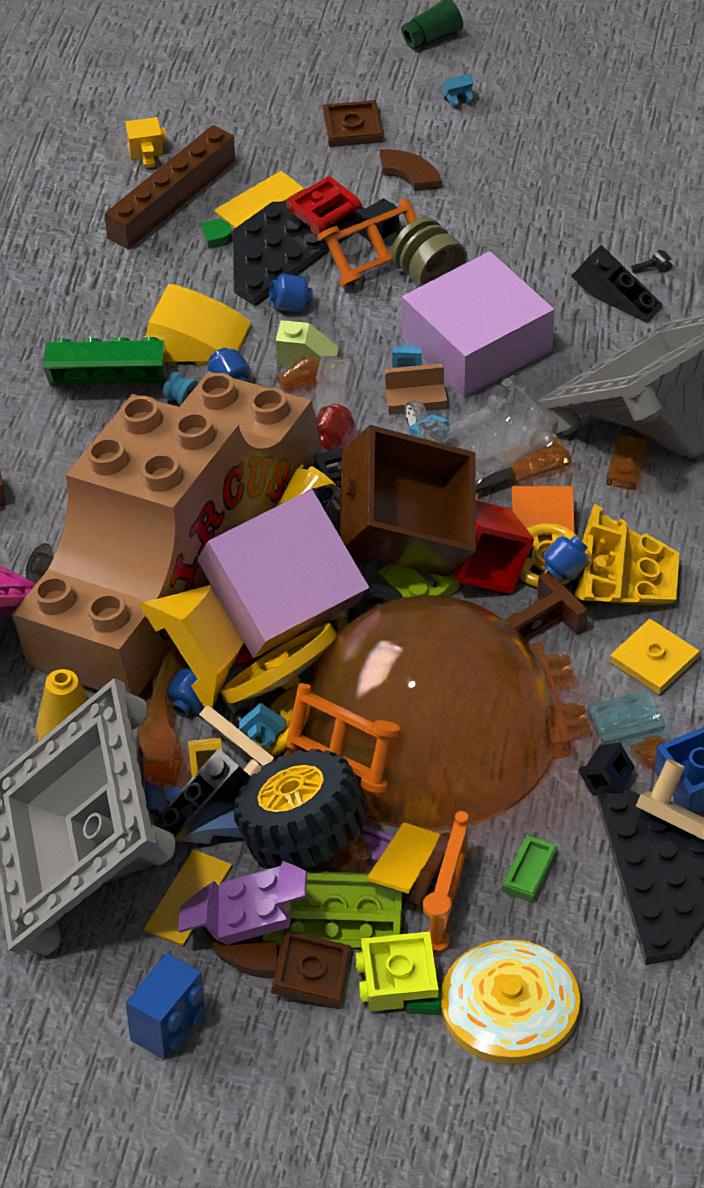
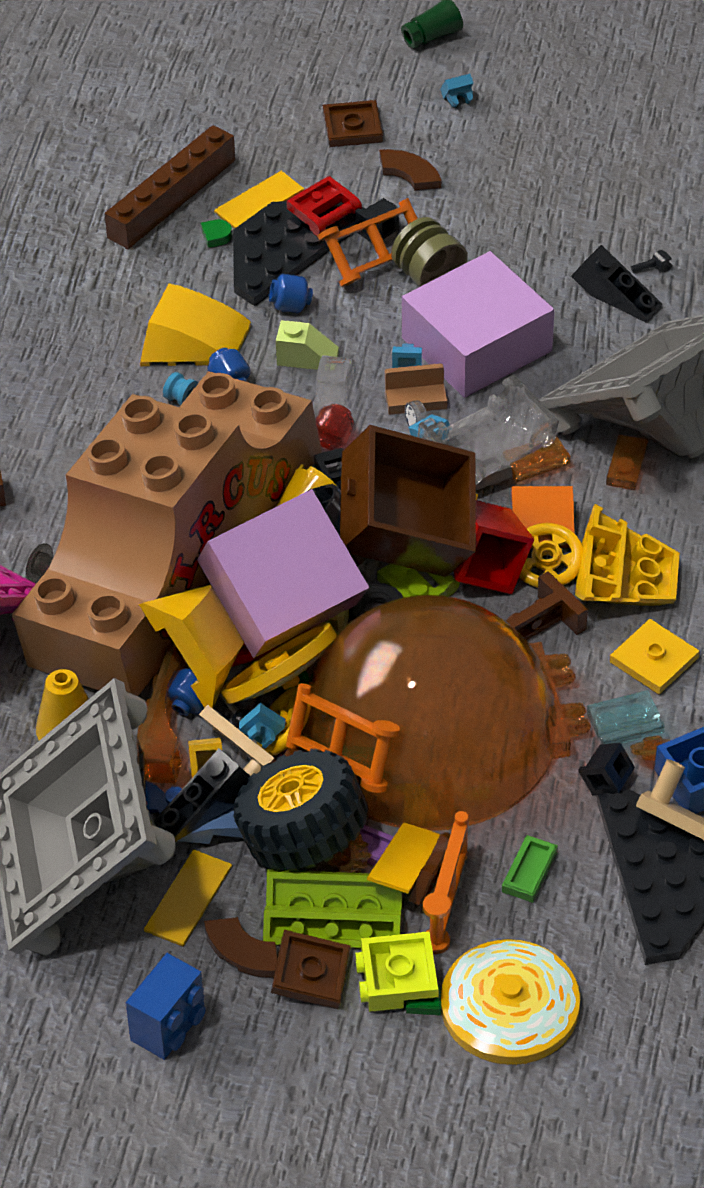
green slope [43,337,166,385] -> none
yellow brick [125,117,167,168] -> none
medium lavender piece [178,861,307,945] -> none
clear orange cone [276,356,322,392] -> none
blue head [543,535,590,582] -> none

